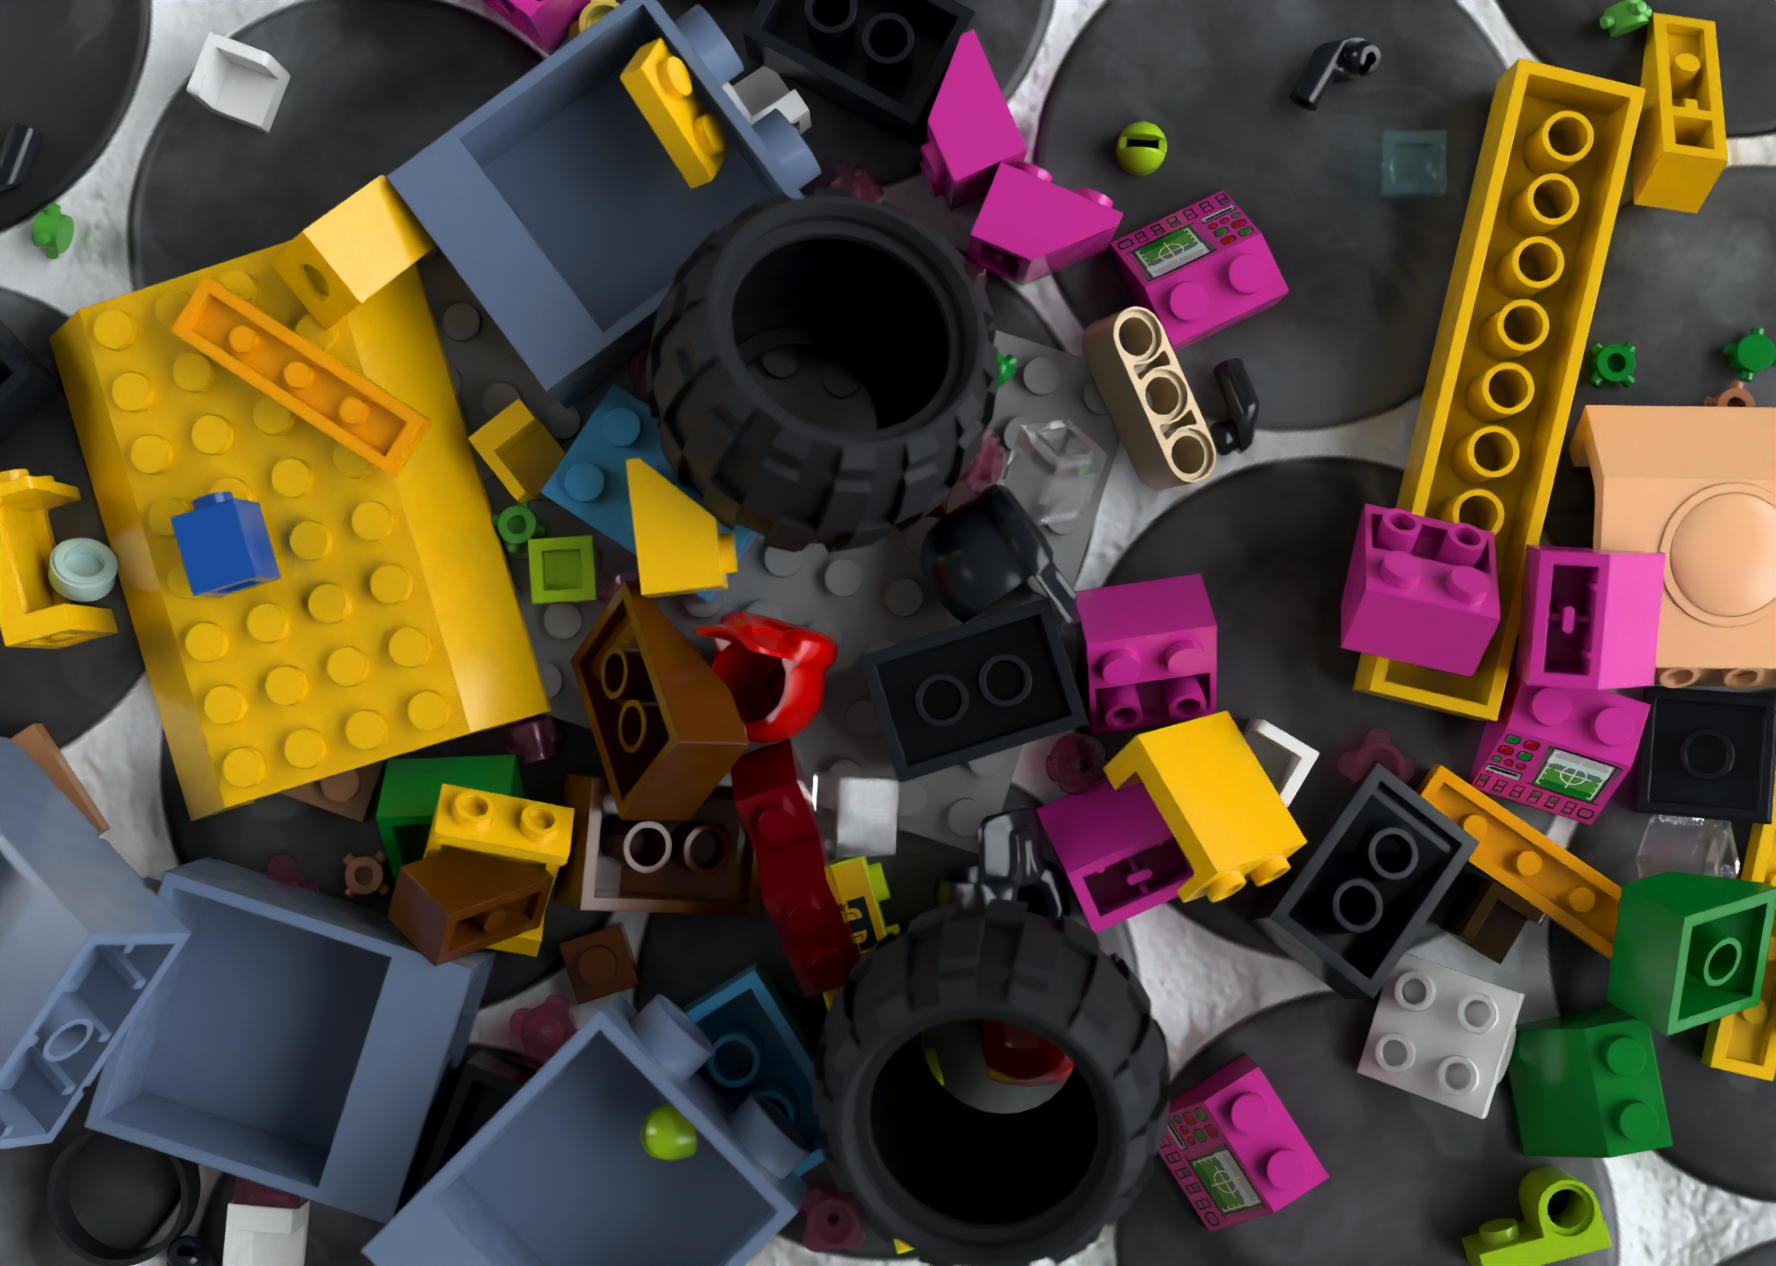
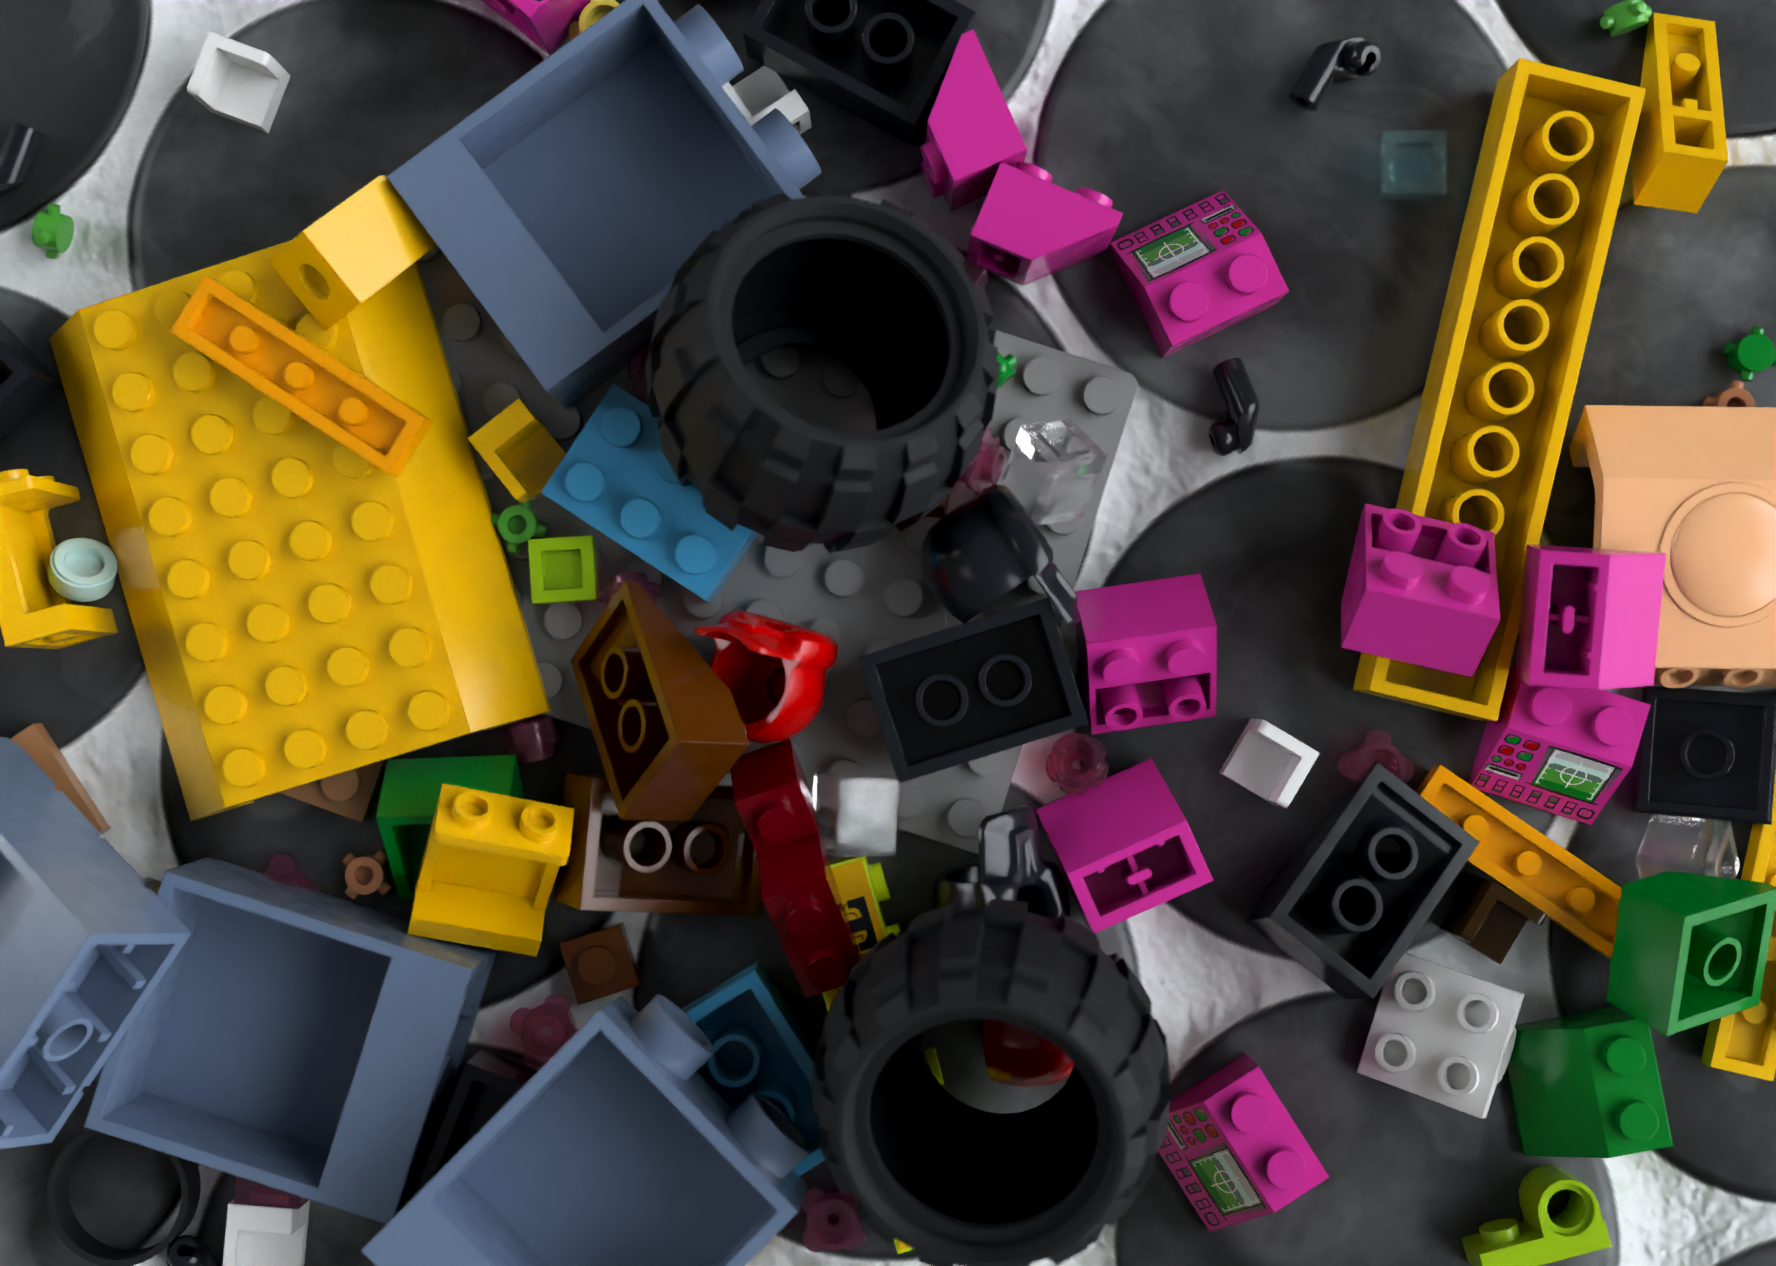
blue brick [171,492,281,598] -> none
reddish brown slope [387,849,554,966] -> none
yellow plate [619,37,731,190] -> none
yellow slope [626,458,738,598] -> none
lime hinge [640,1104,697,1161] -> none
clear pink plate [827,160,884,205] -> none
tan beam [1082,306,1216,490] -> none
yellow panel [1103,710,1307,903] -> none
lime hinge [1115,121,1167,176] -> none
green piece [1588,341,1636,388] -> none

